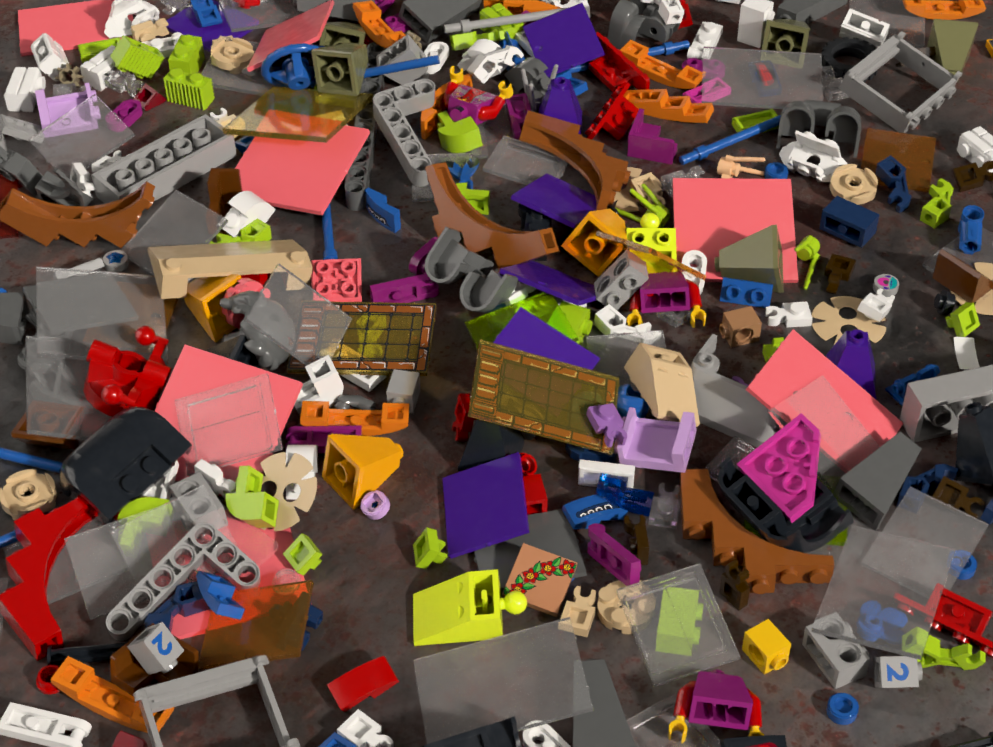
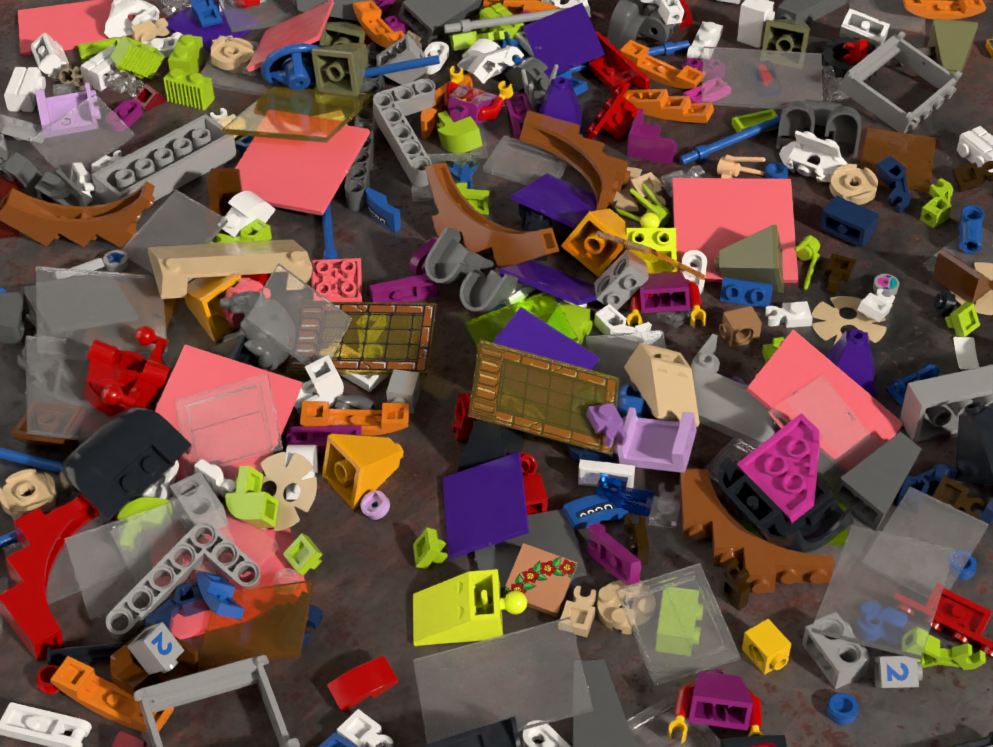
none -> red tile [843,39,868,65]

